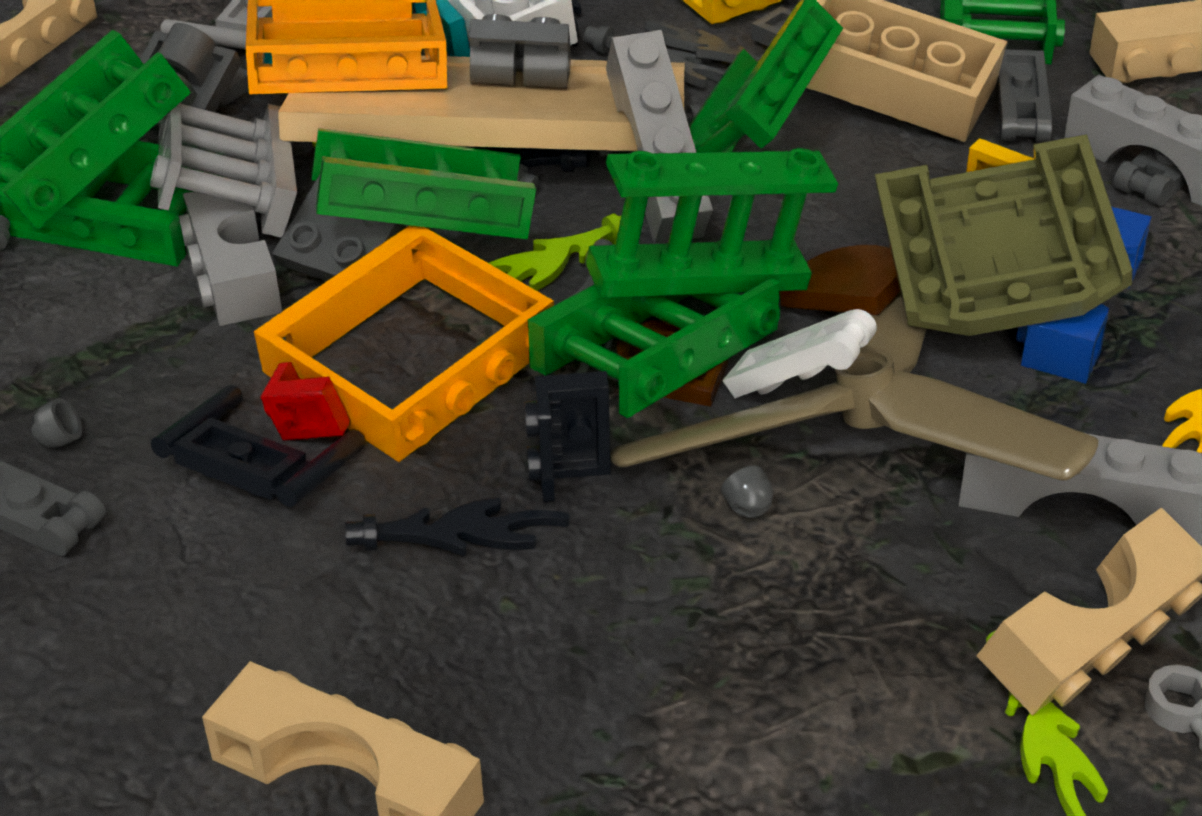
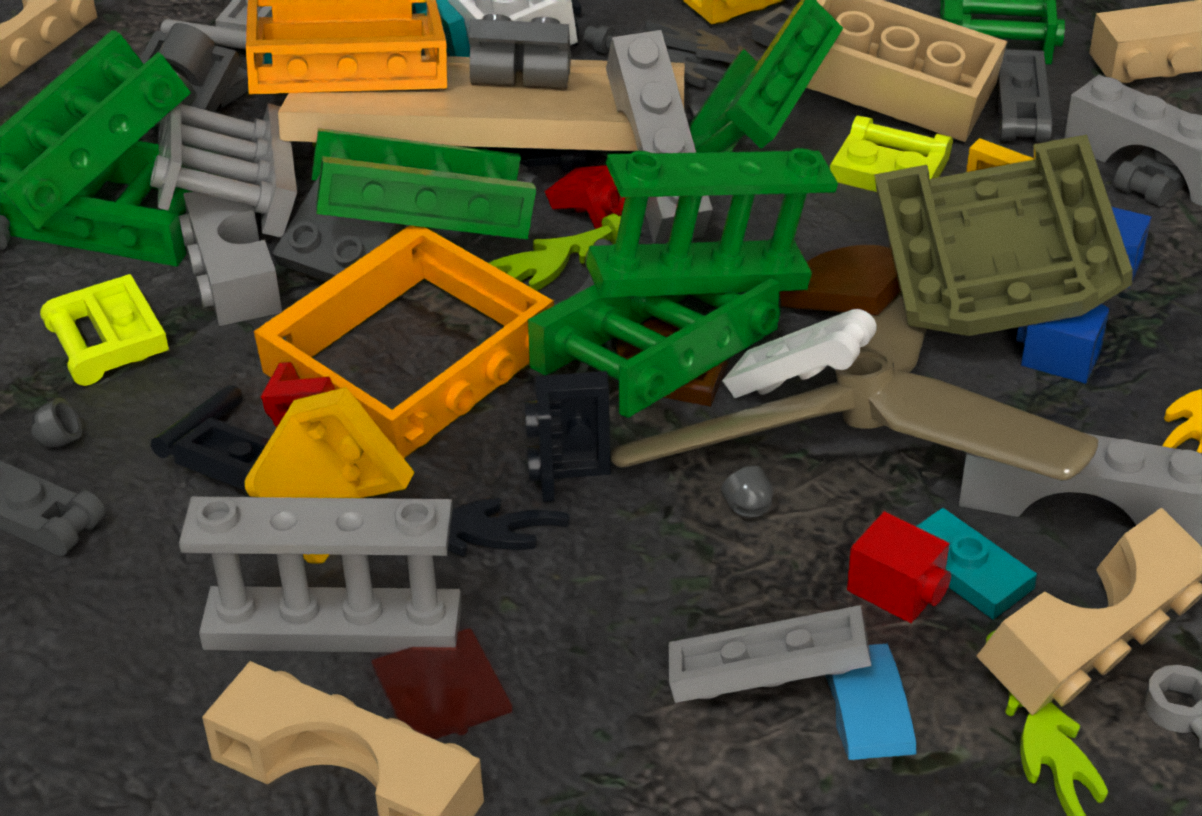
none -> neon yellow plate [40,274,169,386]
none -> light grey fence [179,497,462,653]
none -> yellow bracket [245,387,415,564]
none -> clear red piece [371,628,512,739]
none -> red bracket [544,166,625,229]
none -> light grey plate [669,605,872,703]
none -> dark azure slope [825,643,916,760]
none -> neon yellow plate [830,115,953,192]
none -> red brick [847,511,951,624]
none -> teal plate [916,508,1037,620]

